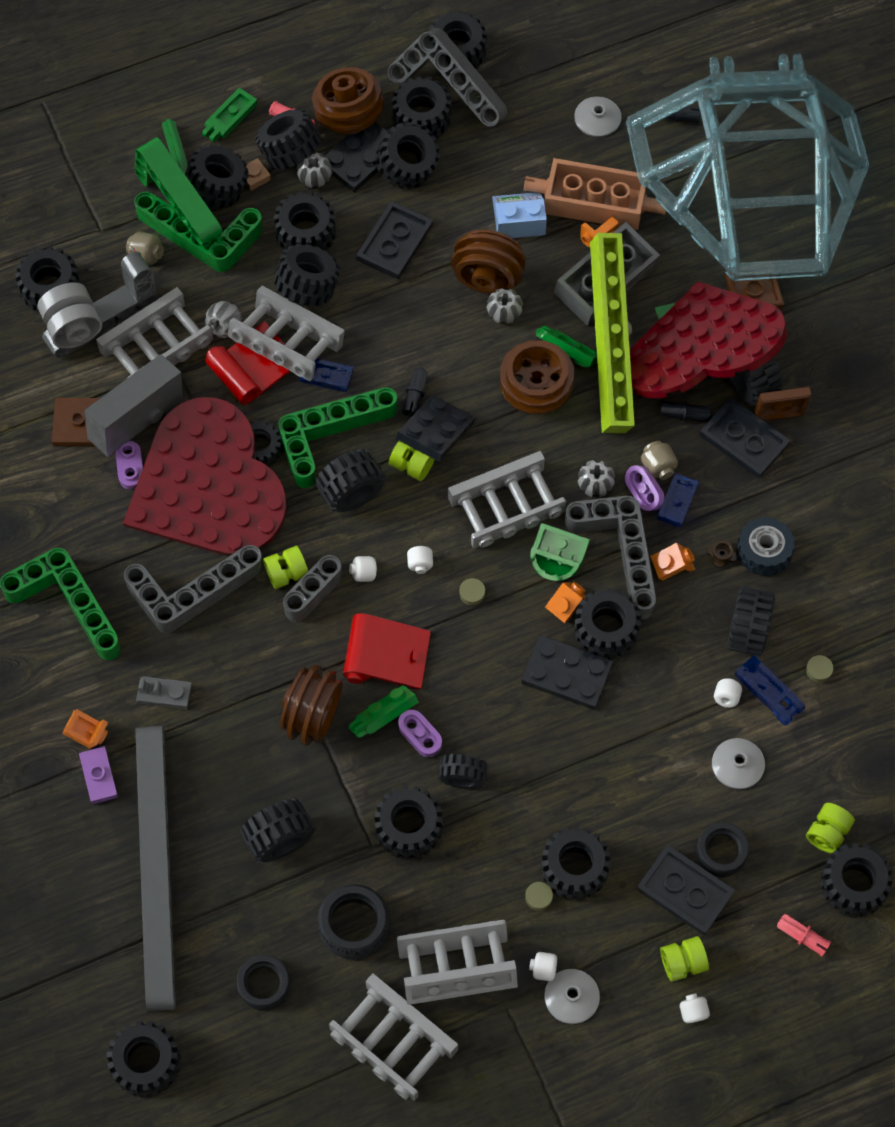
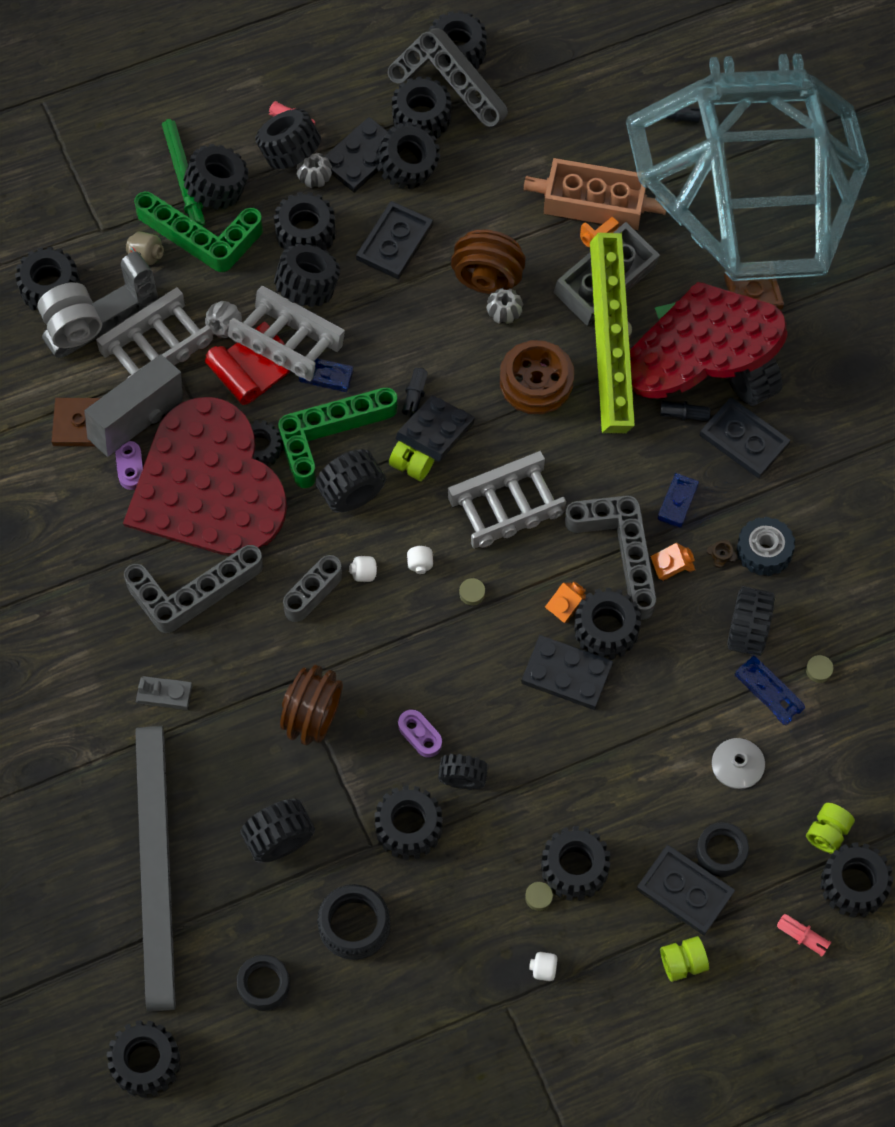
green beam [0,548,121,660] -> none
orange bracket [62,709,108,749] -> none
medium lavender plate [79,746,118,805] -> none
green beam [135,137,223,246] -> none
green hinge [202,88,258,142] -> none
medium nougat plate [246,158,271,191] -> none
lime wheel [263,545,308,590] -> none
reddish brown wheel [312,67,384,134] -> none
light grey fence [329,974,458,1101] -> none
red door [343,614,431,690] -> none
green hinge [349,685,419,738] -> none
light grey fence [397,920,518,1005] -> none
light blue slope [492,192,547,238] -> none
green slope [531,523,590,581] -> none
green hinge [536,326,597,367] -> none
light grey dish [544,969,600,1024] -> none
light grey dish [574,97,621,137] -> none
light grey piece [578,460,615,497] -> none
medium lavender plate [625,465,664,511] -> none
dark tan head [641,441,678,480] -> none
white piece [680,993,710,1023] -> none
white piece [714,678,742,708] -> none
reddish brown plate [754,387,811,421] -> none

